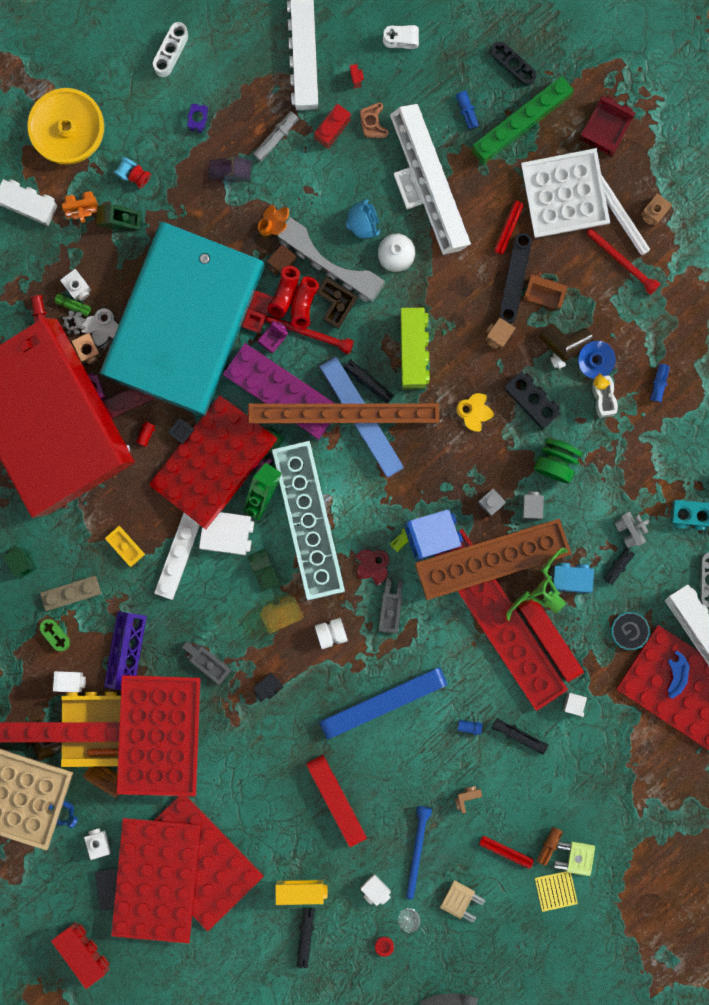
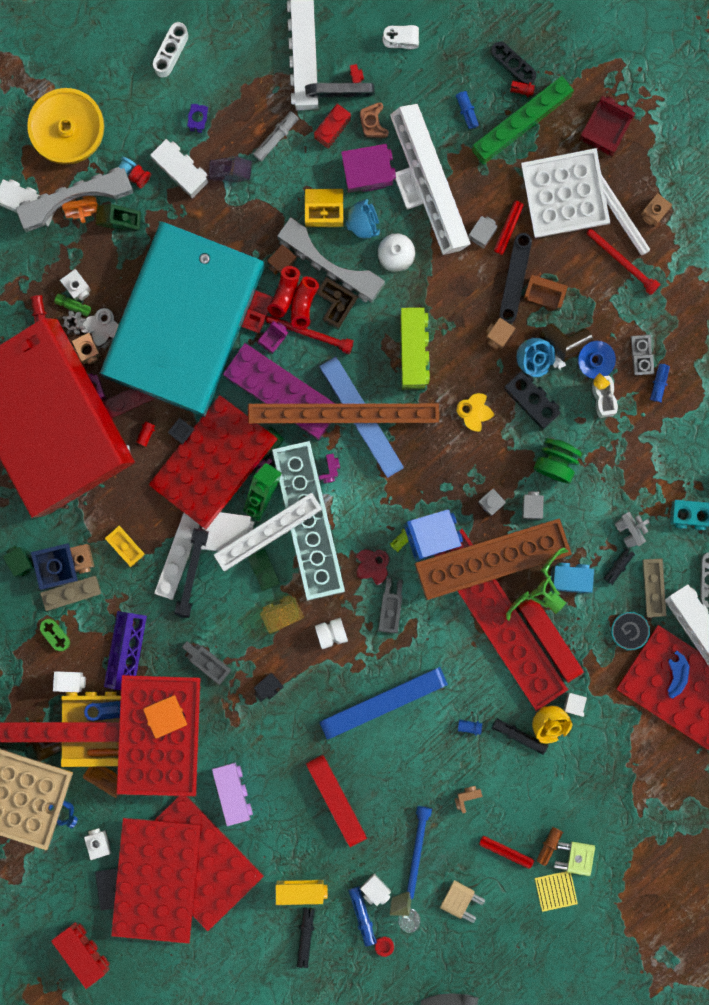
orange plate [258,204,289,236] -> none
black pin [344,359,395,404] -> none
none -> light grey arch [16,167,133,232]
none -> dark blue slope [31,543,78,591]
none -> medium nougat brick [70,544,95,574]
none -> blue piece [84,701,121,721]
none -> orange piece [143,695,187,739]
none -> white brick [150,139,208,198]
none -> black piece [174,528,209,618]
none -> lavender brick [212,762,253,826]
none -> white plate [214,493,323,571]
none -> black beam [305,83,375,98]
none -> yellow slope [305,189,343,227]
none -> magenta bracket [319,454,340,484]
none -> magenta brick [341,144,396,193]
none -> blue pin [348,886,377,947]
none -> olive slope [390,892,411,916]
none -> light grey brick [469,216,497,249]
none -> red pin [510,80,535,98]
none -> dark azure cylinder [516,338,556,377]
none -> yellow cylinder [532,706,572,744]
none -> light grey slope [631,334,654,375]
none -> dark tan plate [642,558,666,617]

